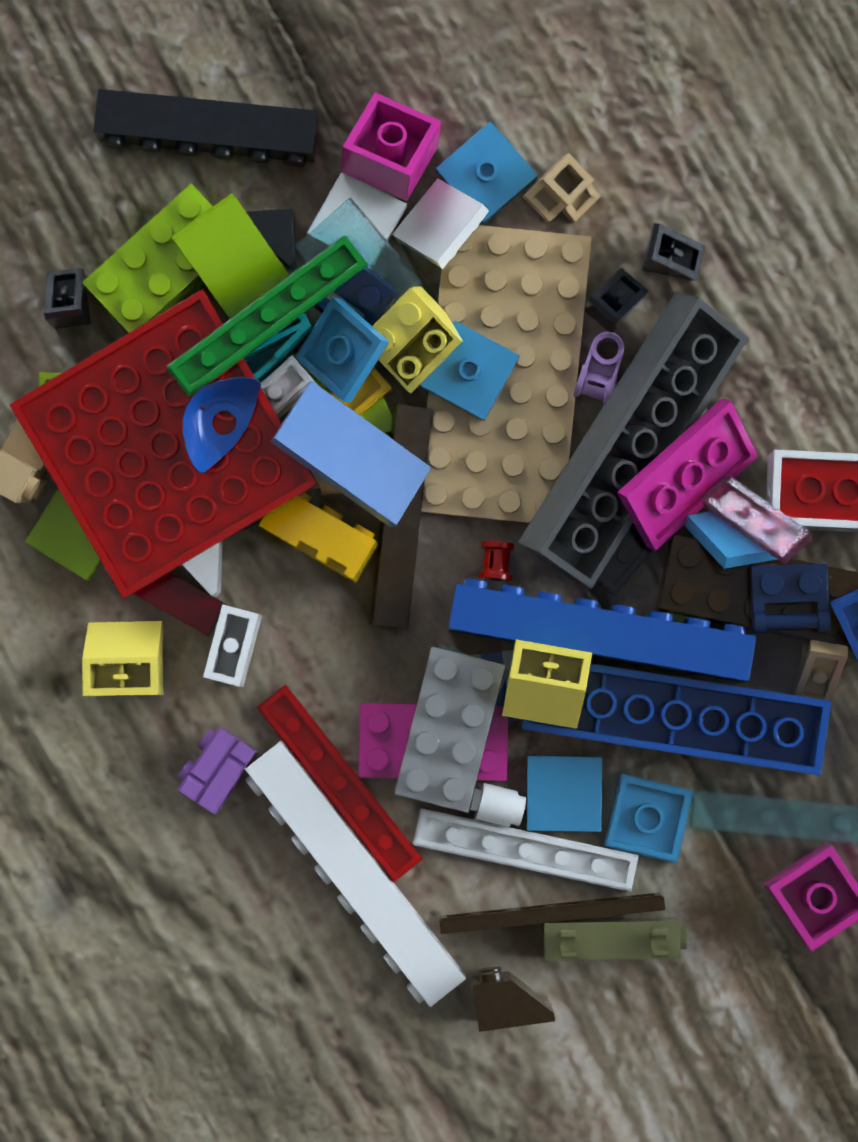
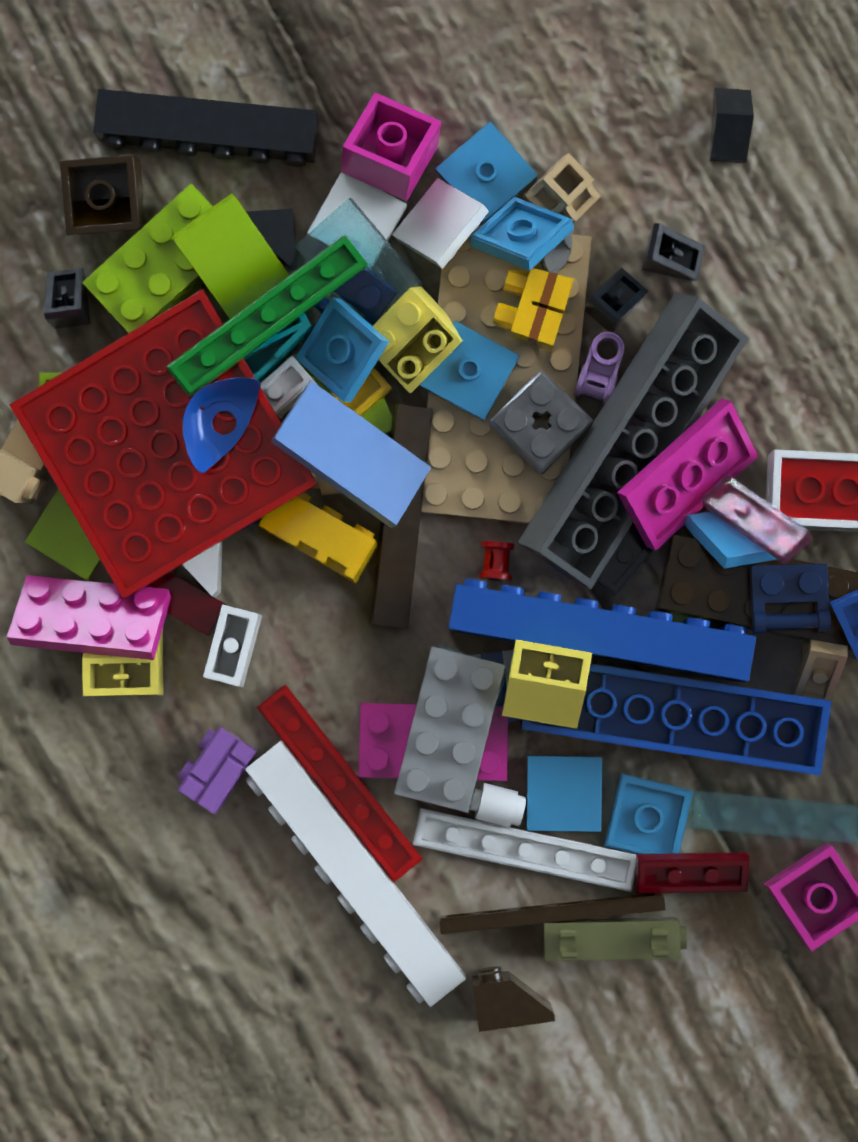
none -> plate [7,575,171,660]
none -> dark brown slope [60,154,144,236]
none -> dark azure plate [470,197,574,271]
none -> flat silver brick [490,370,593,475]
none -> yellow hips [493,268,574,352]
none -> light grey tile [541,233,572,274]
none -> dark red tile [635,852,750,894]
none -> black slope [710,88,754,163]

